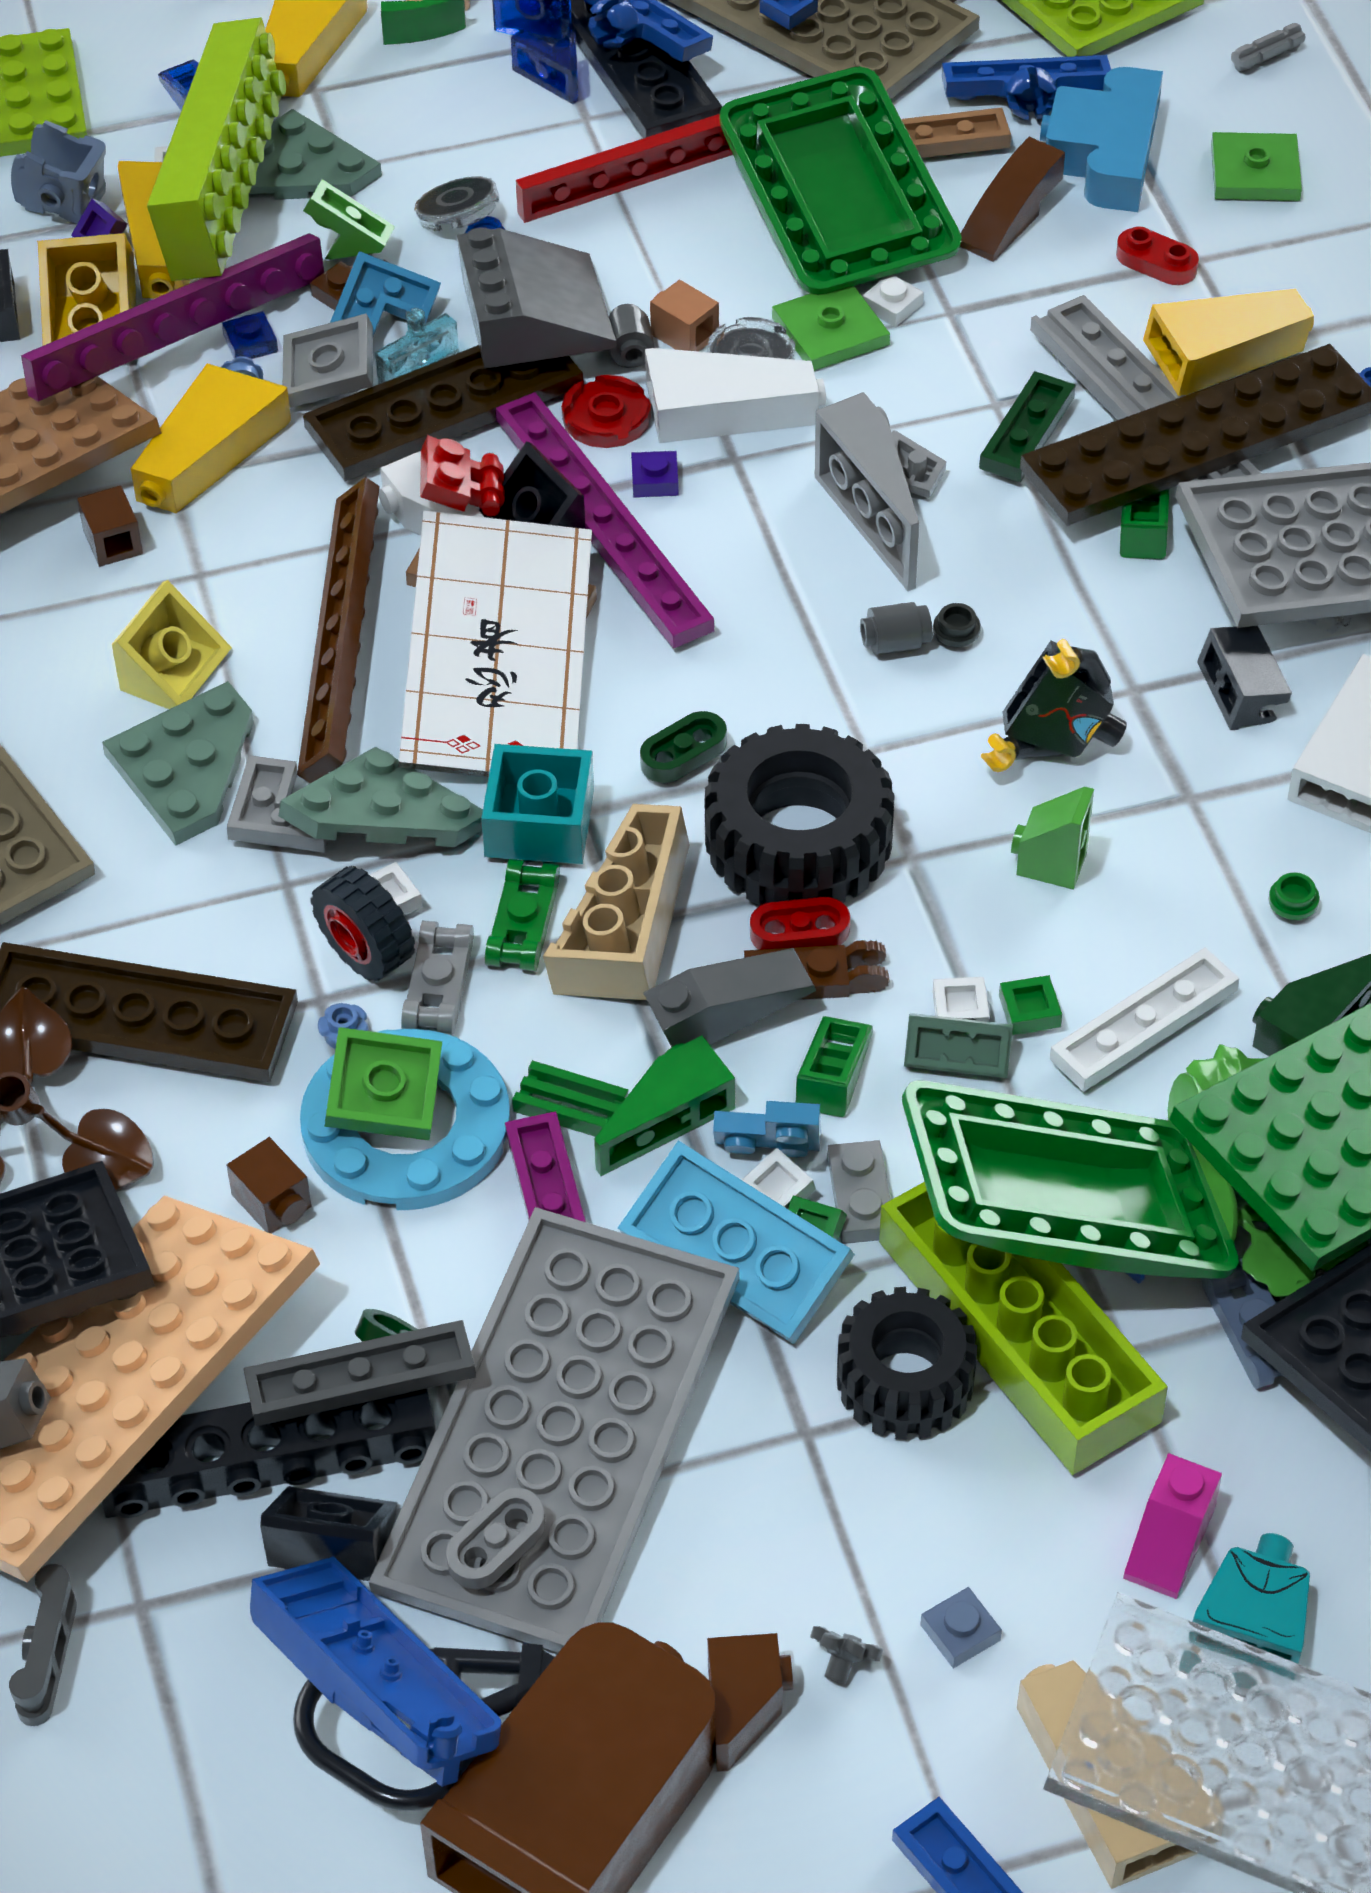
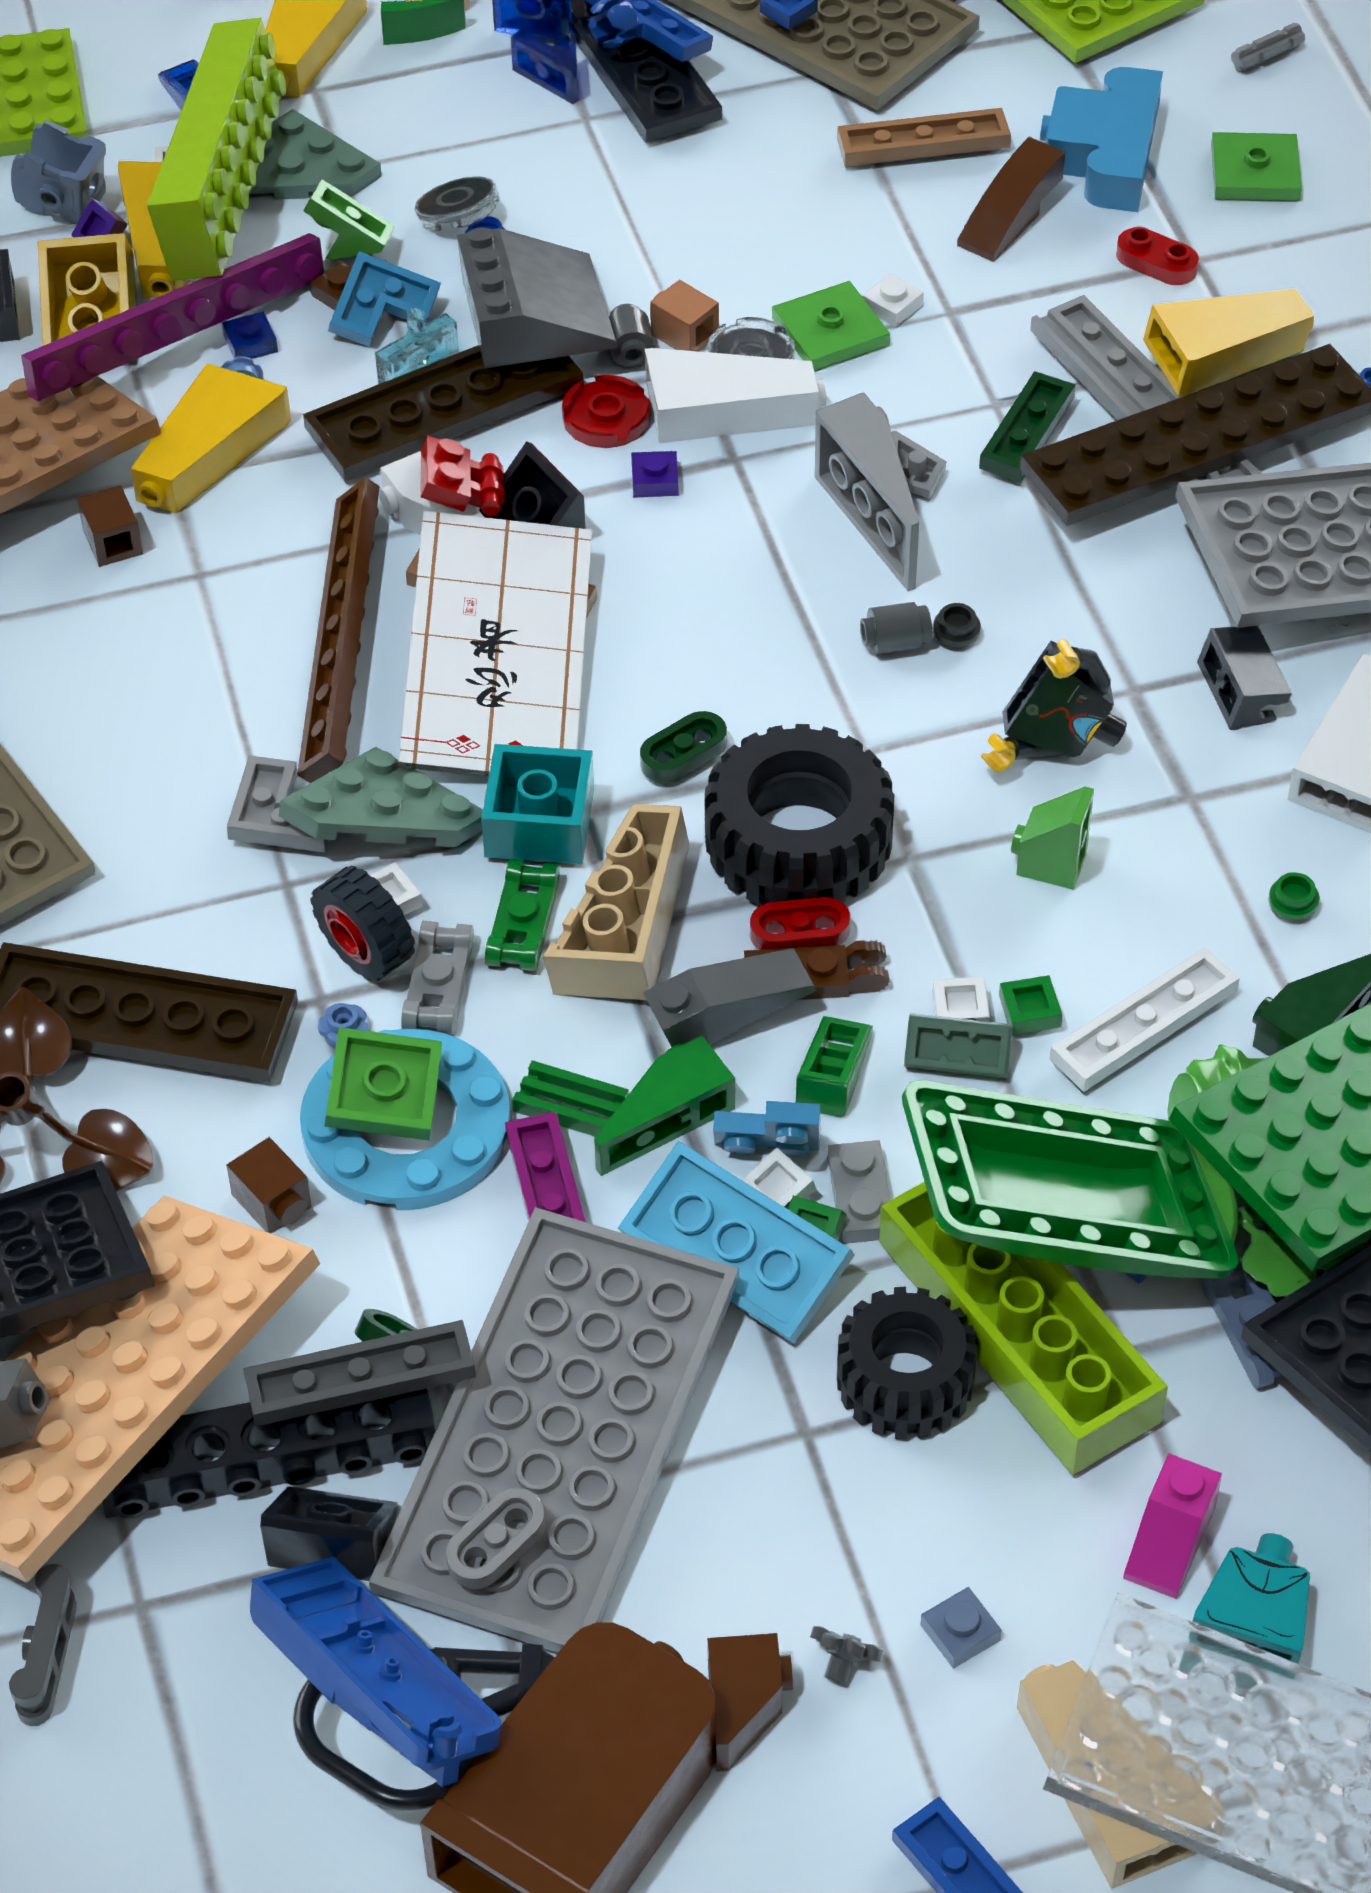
sand green plate [102,681,254,846] -> none
light yellow slope [111,580,232,709] -> none
light grey plate [282,313,373,408] -> none
magenta plate [496,392,714,649] -> none
red plate [515,114,733,223] -> none
green wedge [719,66,962,295] -> none
blue plate [942,55,1111,120] -> none
green slope [1120,489,1169,559] -> none

